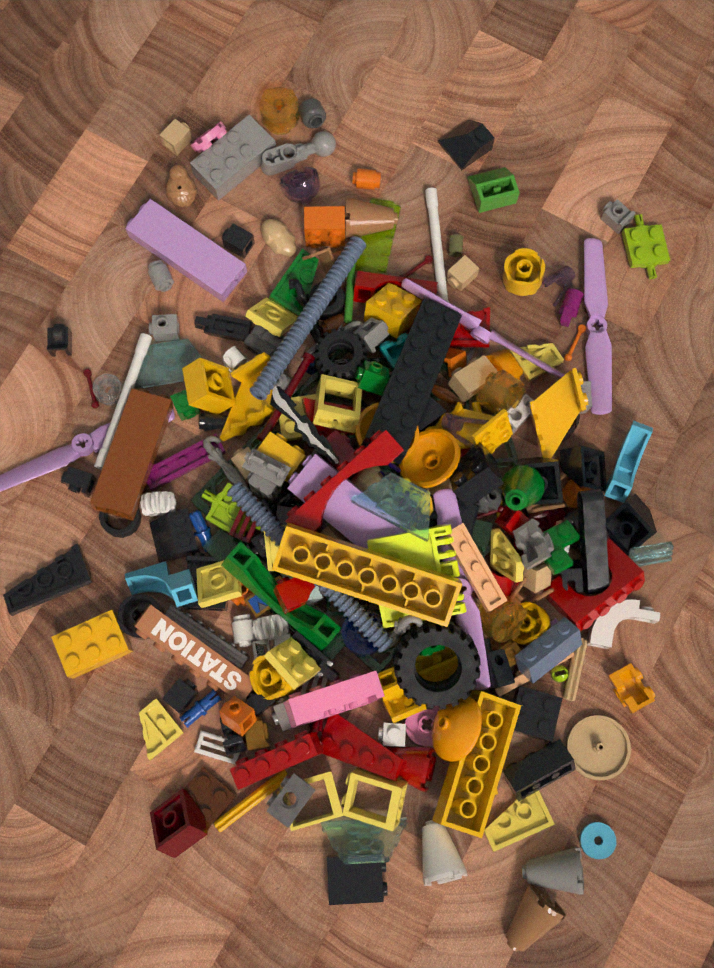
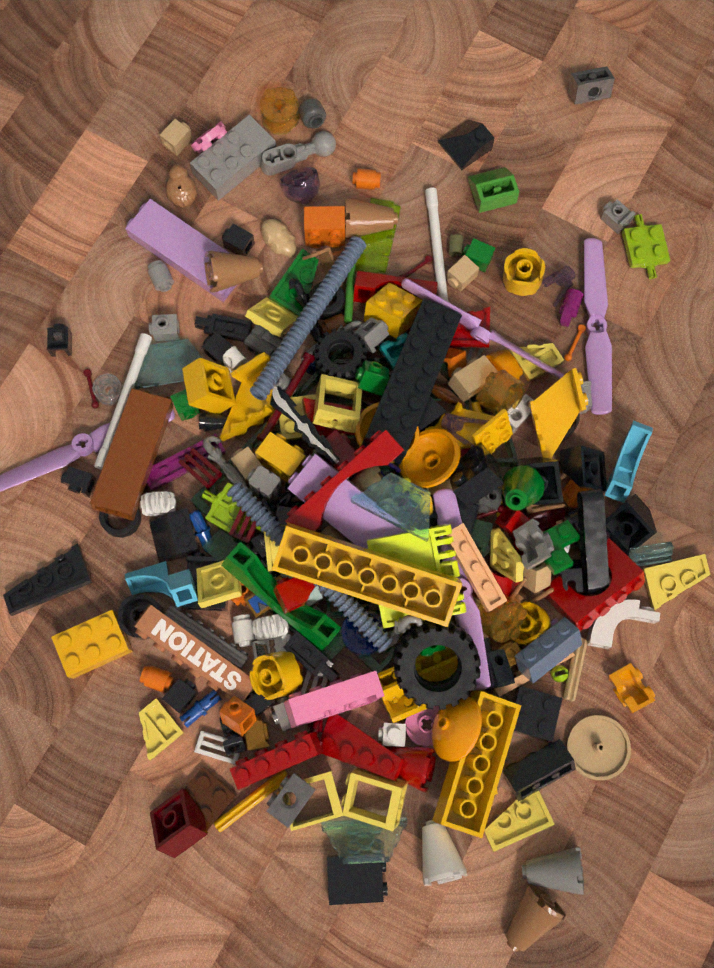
light grey hinge [242,448,291,487] -> none
light yellow plate [264,637,321,690] -> none
medium azure piece [579,822,616,859] -> none
none -> orange brick [139,665,174,693]
none -> dark red tile [178,448,223,489]
none -> black brick [202,332,233,366]
none -> medium nougat cone [205,251,263,293]
none -> green brick [462,238,495,273]
none -> flat silver brick [568,66,615,105]
none -> light yellow wing [642,554,710,610]

